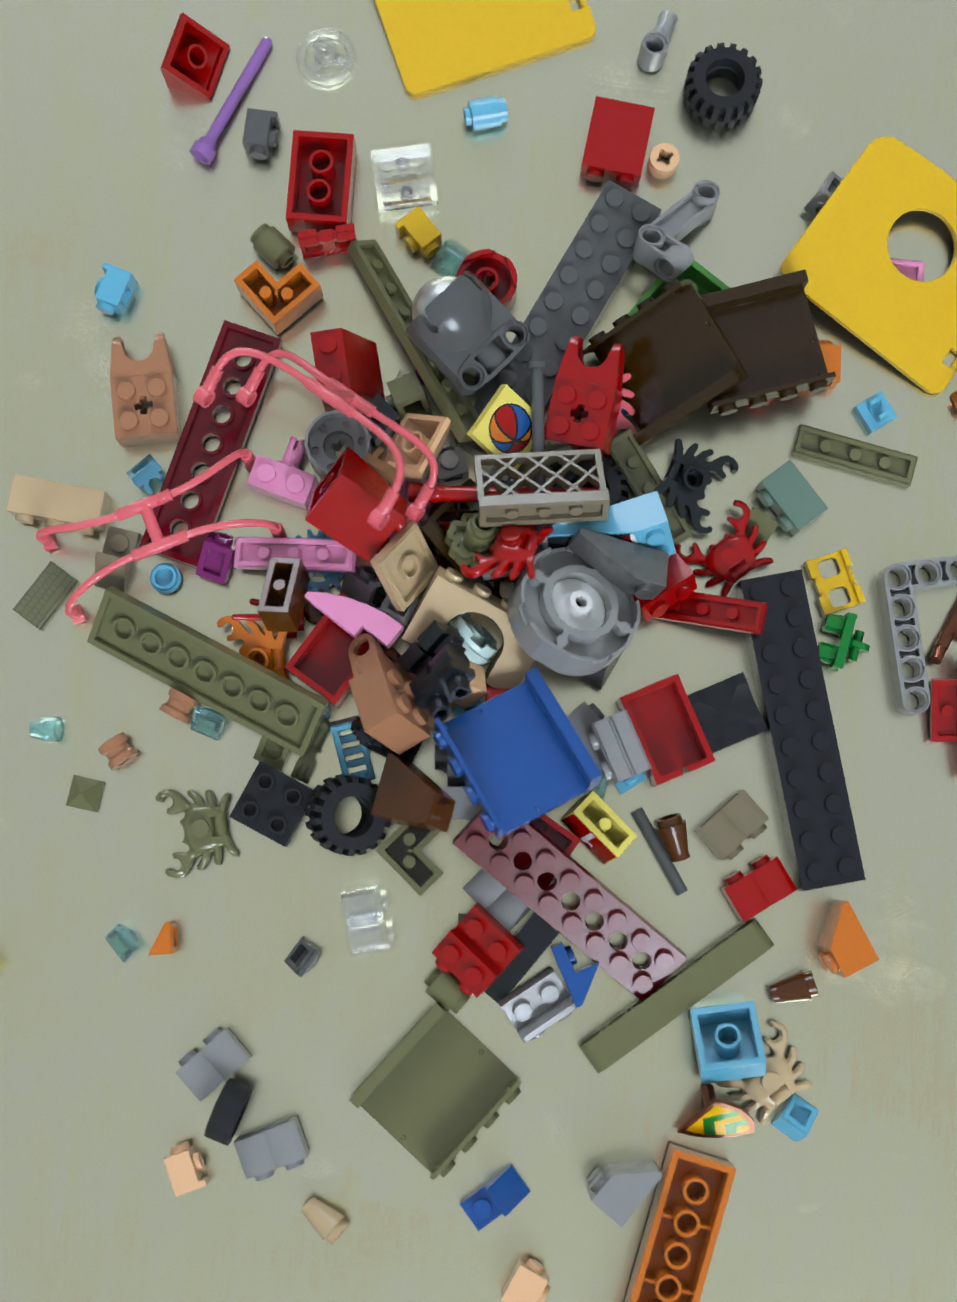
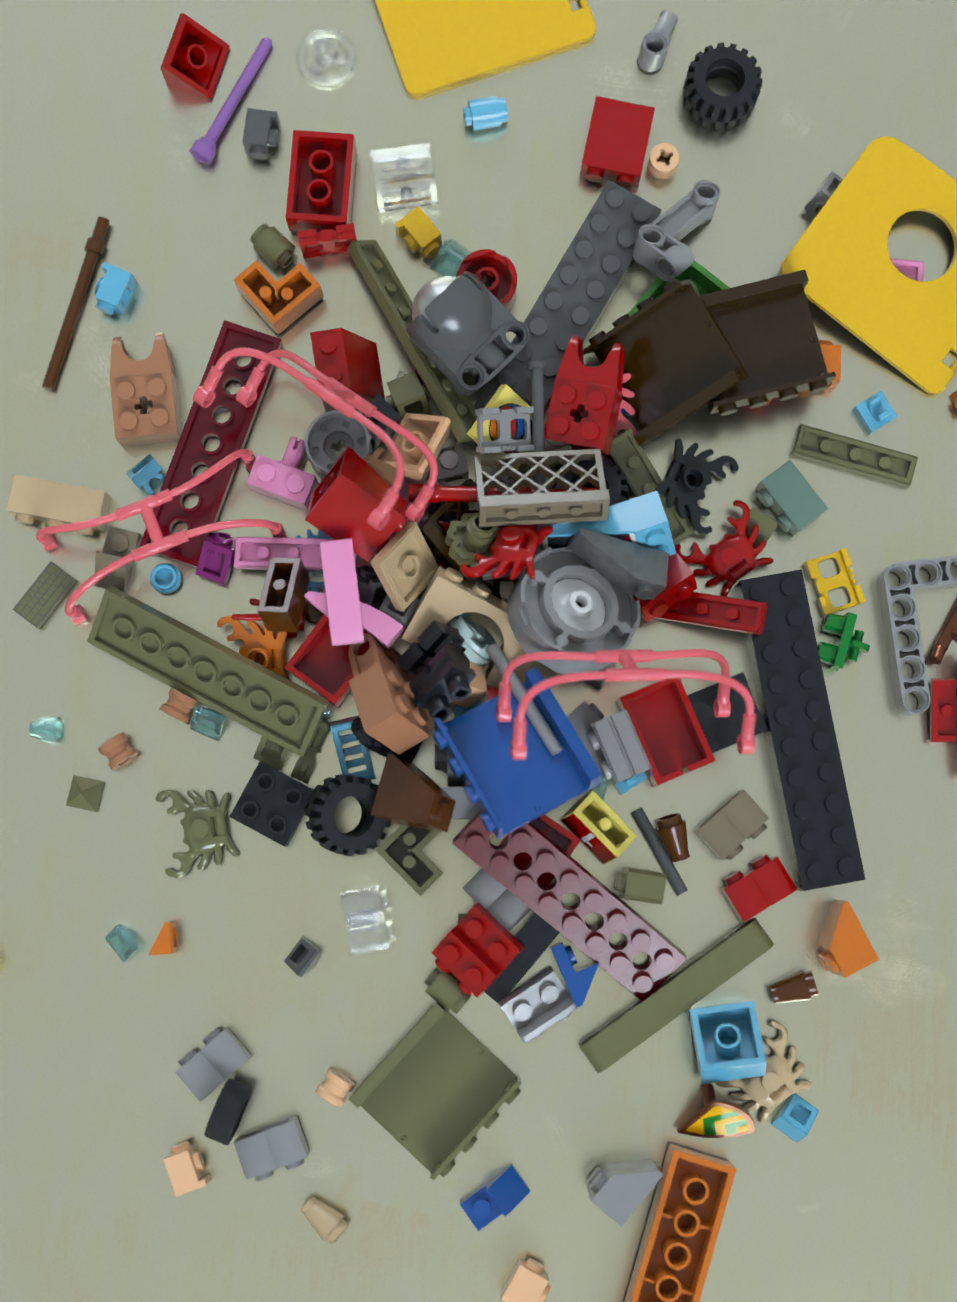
none -> reddish brown bar [42,216,110,391]
none -> light nougat wheel [315,1068,355,1108]
none -> bright pink slope [319,538,364,646]
none -> light grey piece [475,406,535,453]
none -> light grey bar [486,643,563,755]
none -> coral bar [496,649,756,760]
none -> olive brick [614,867,667,905]

